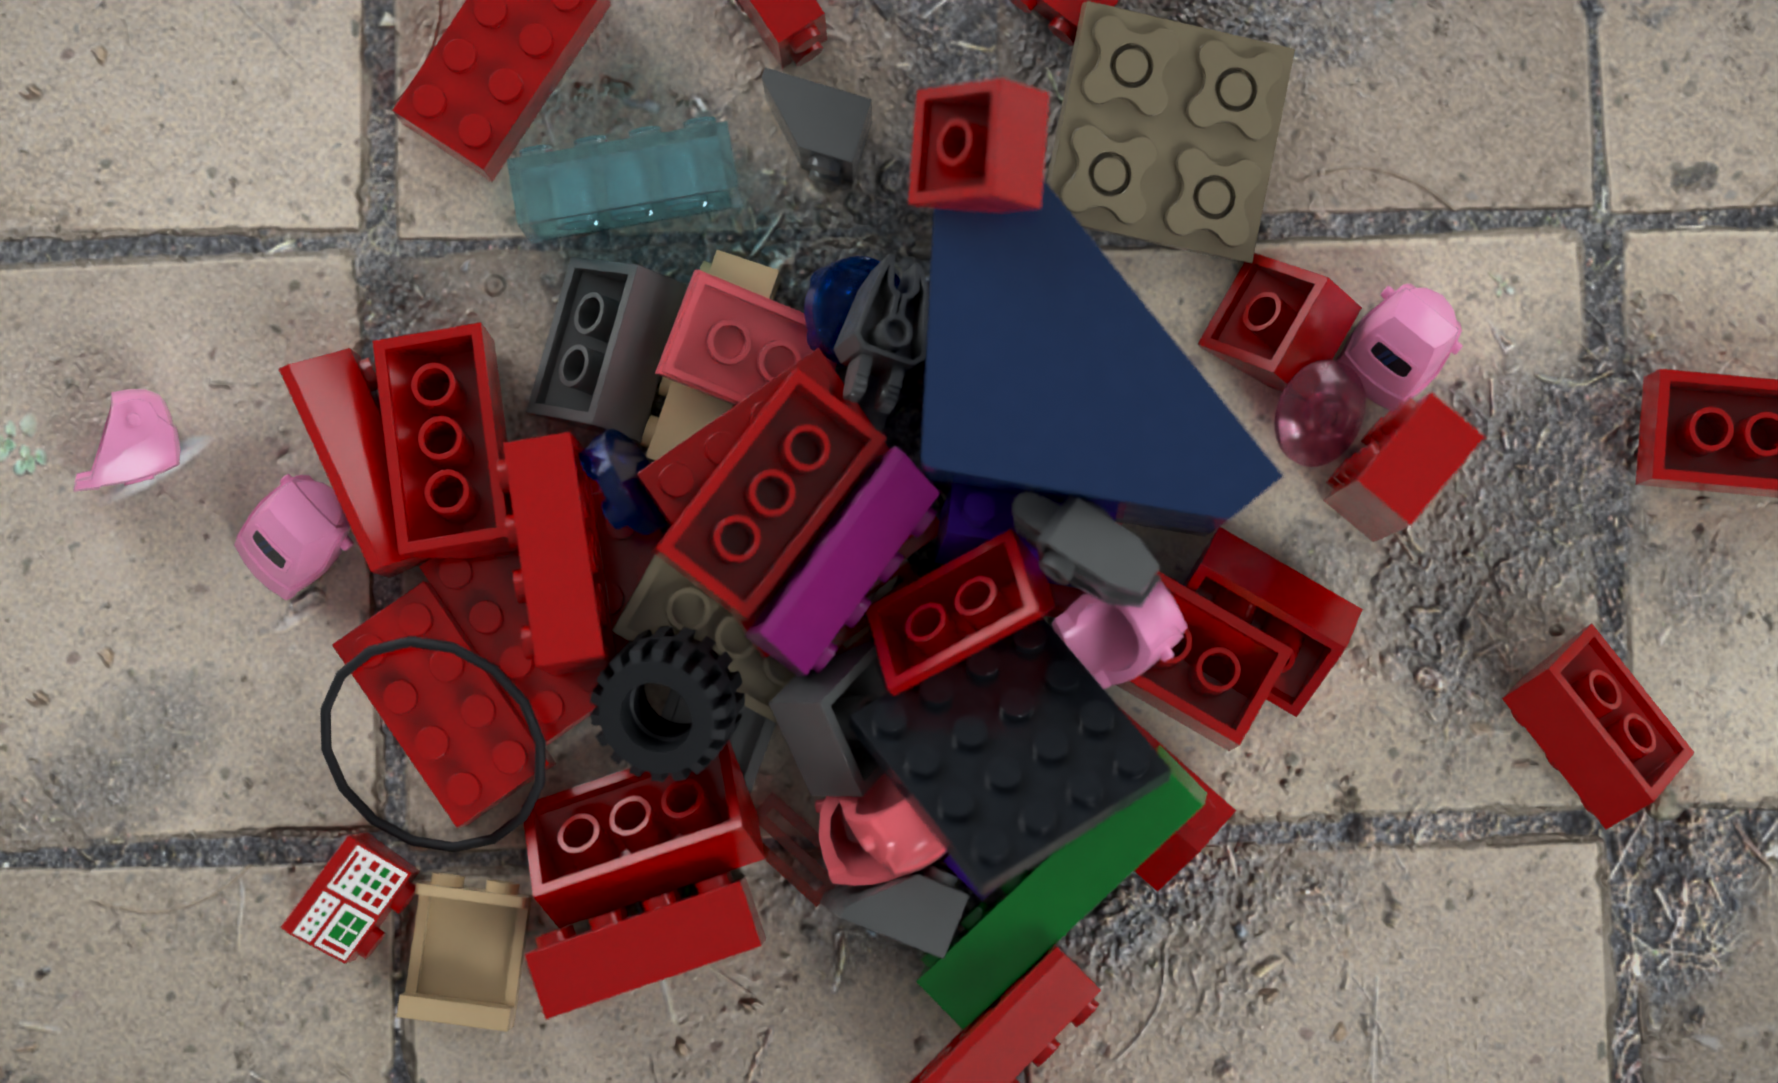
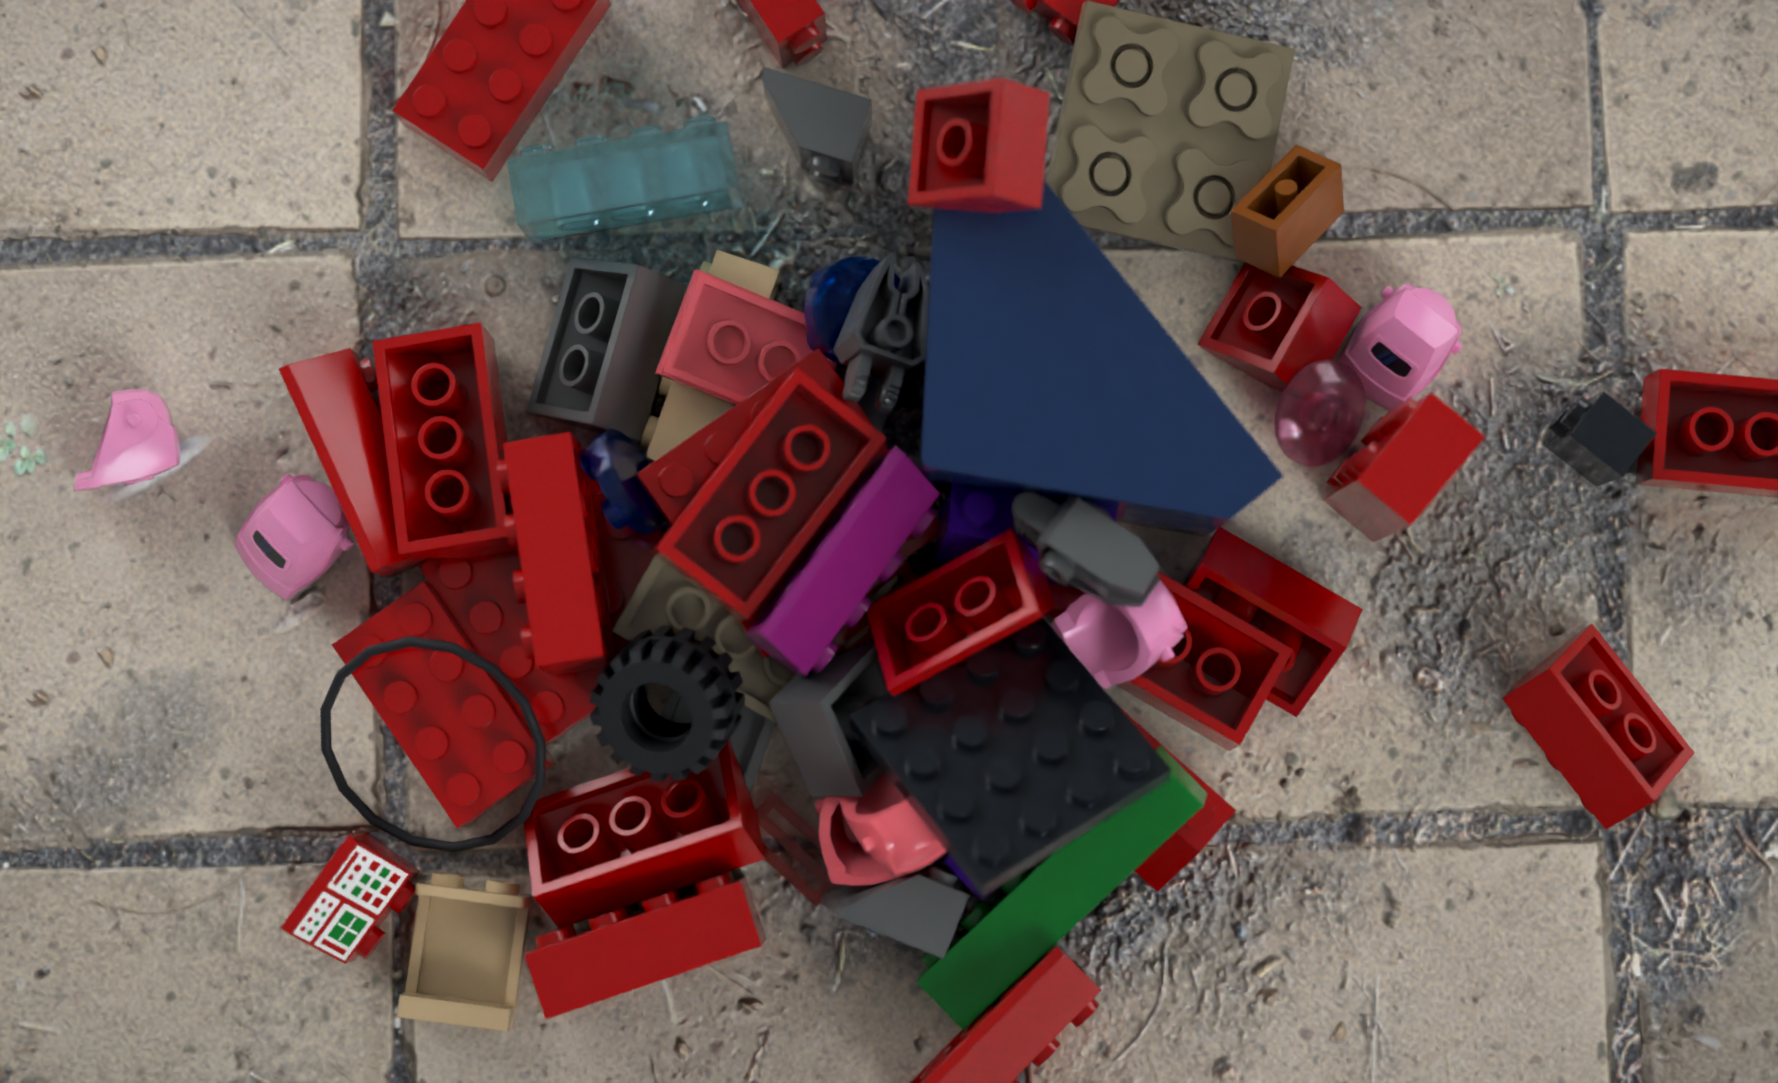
none -> dark orange brick [1231,145,1344,278]
none -> black brick [1545,391,1657,487]

